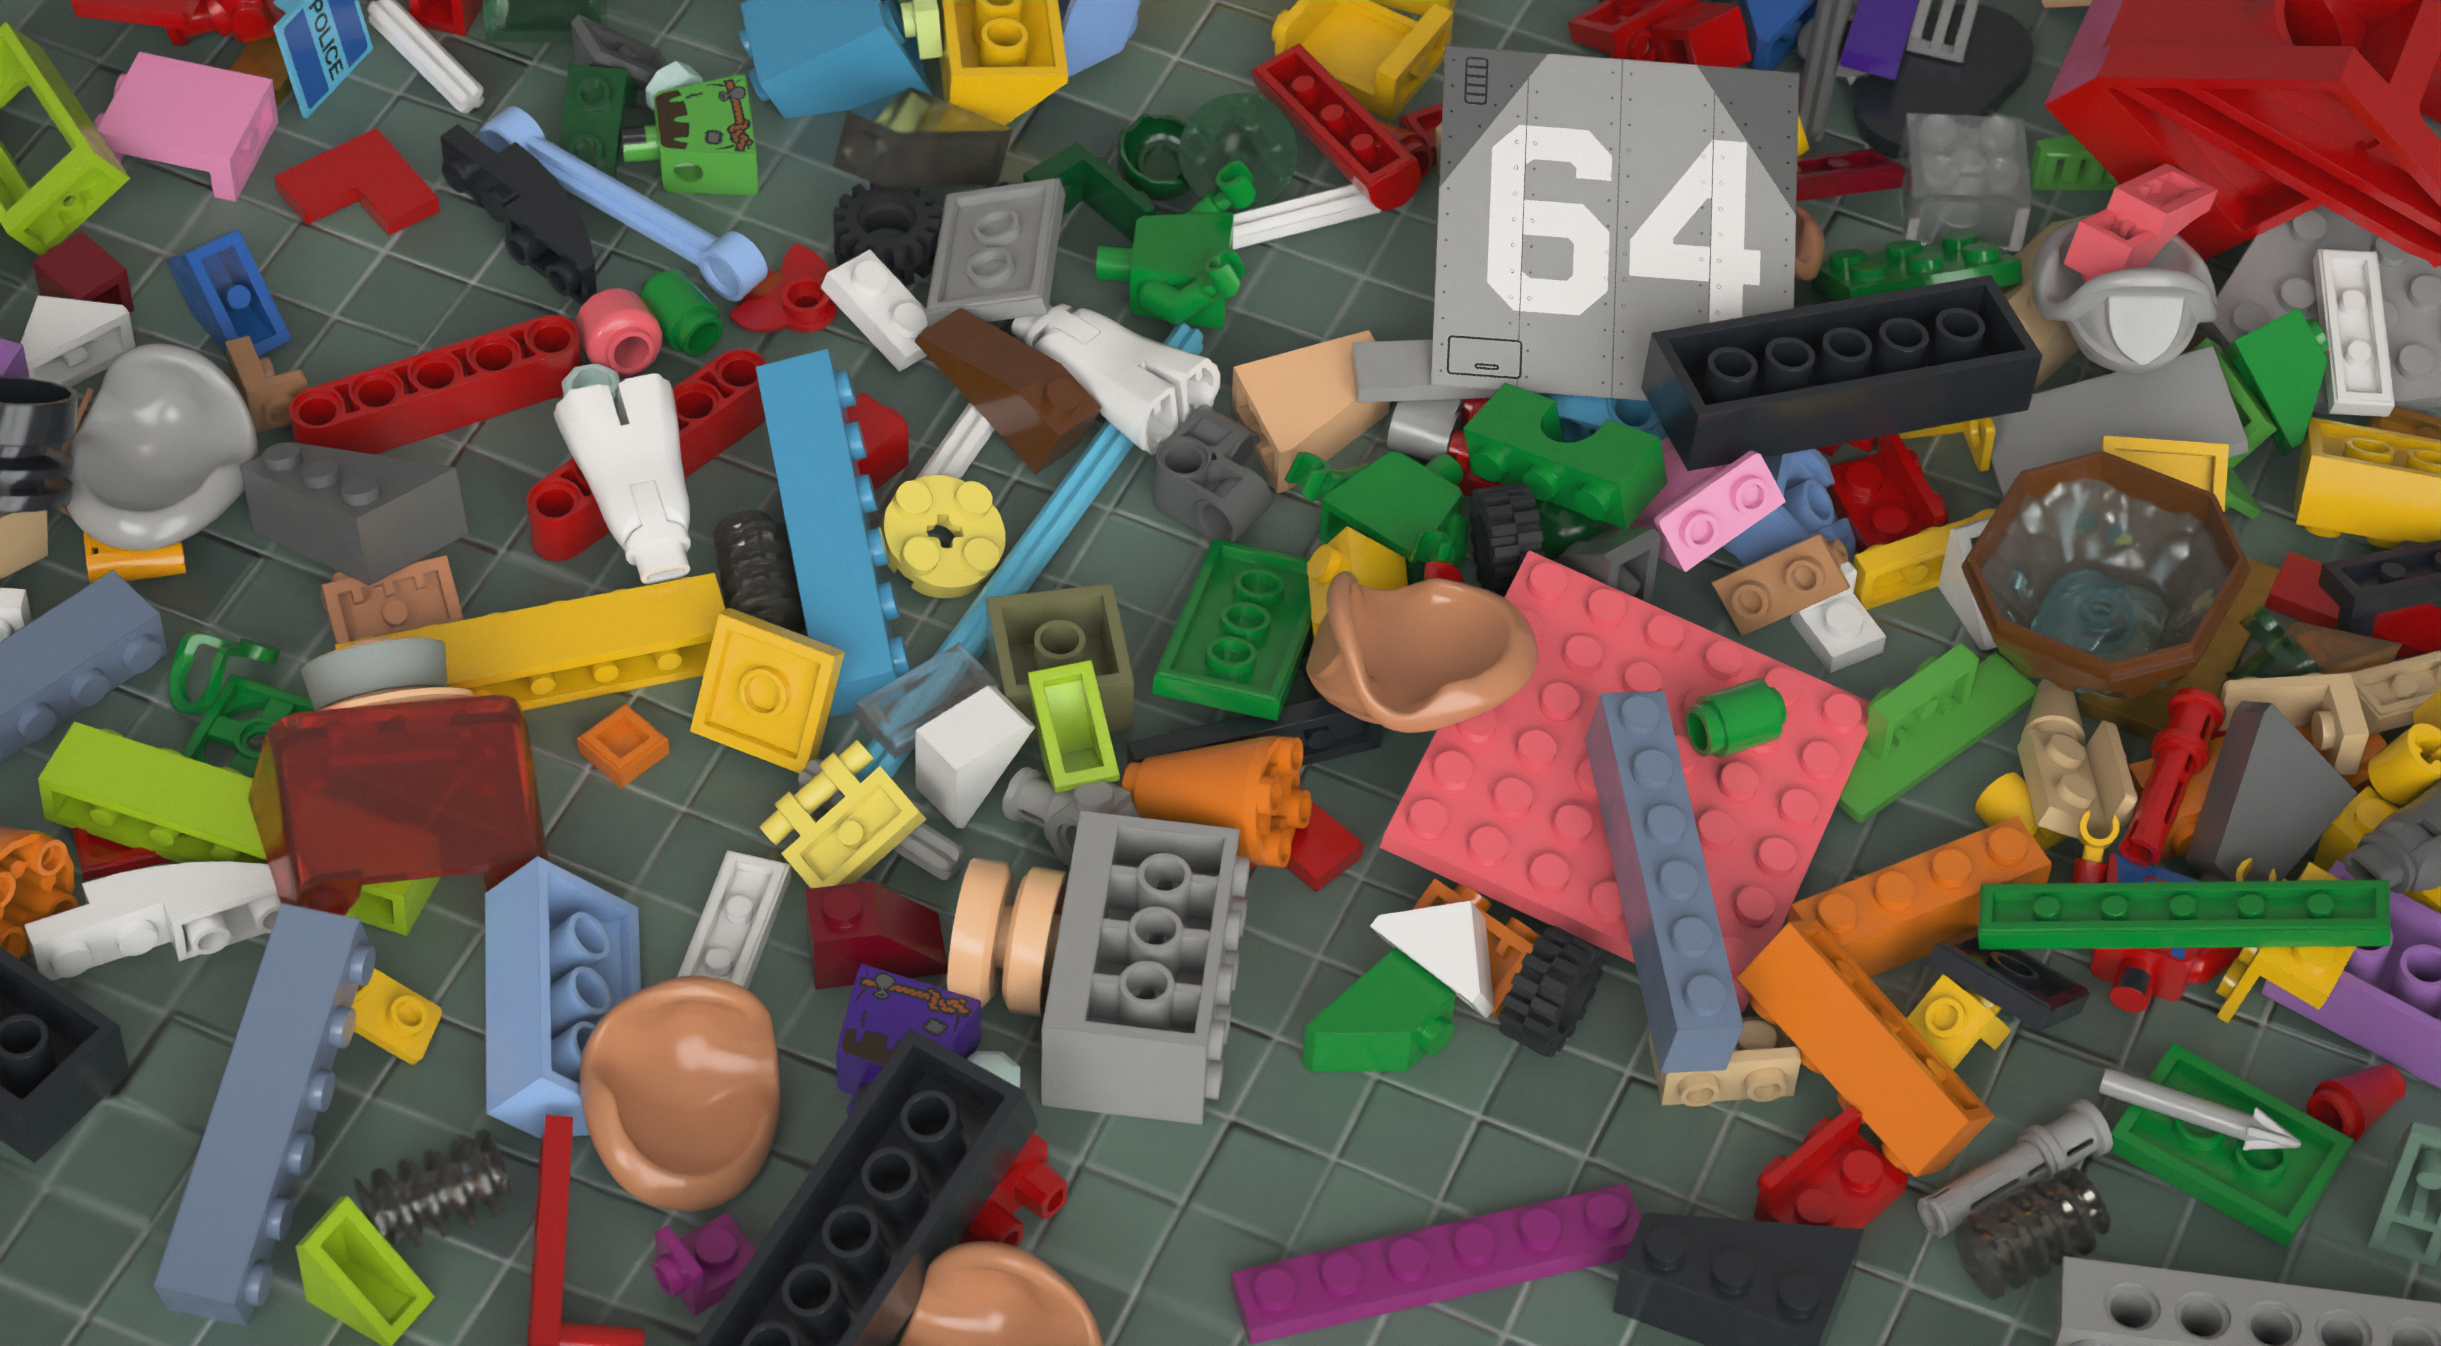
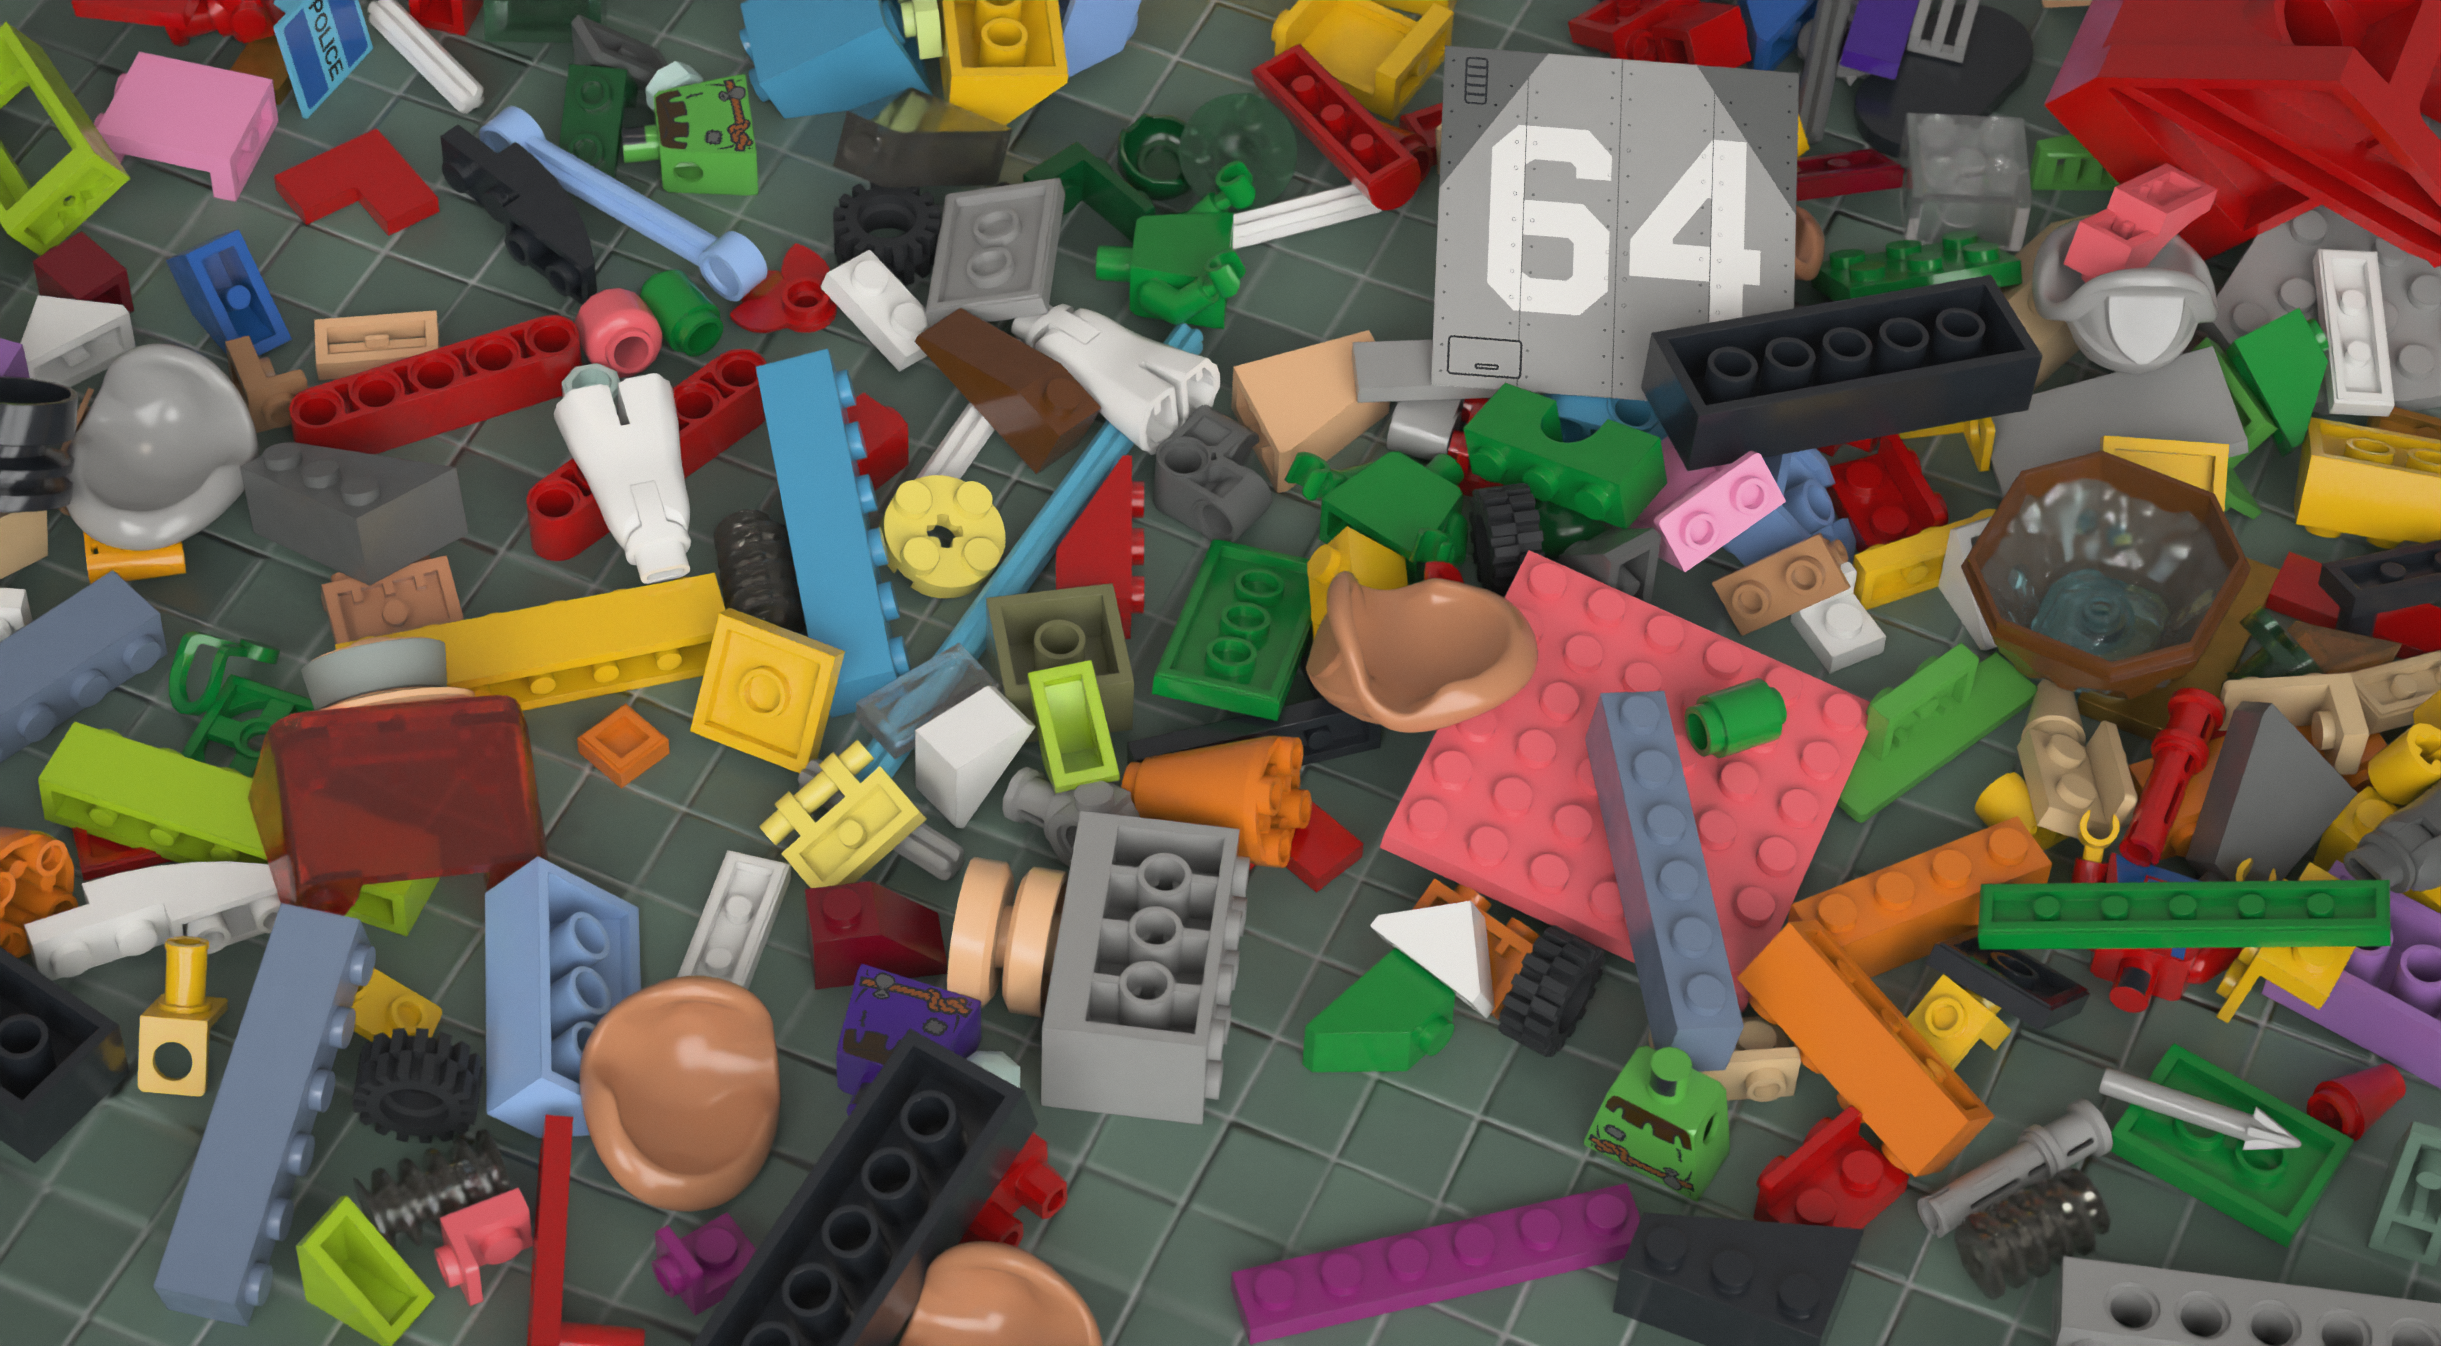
none -> yellow bracket [138,936,228,1097]
none -> light nougat tile [314,310,440,381]
none -> black tyre [352,1028,483,1144]
none -> coral bracket [434,1188,533,1306]
none -> red slope [1056,455,1144,639]
none -> bright green torso [1584,1046,1730,1203]

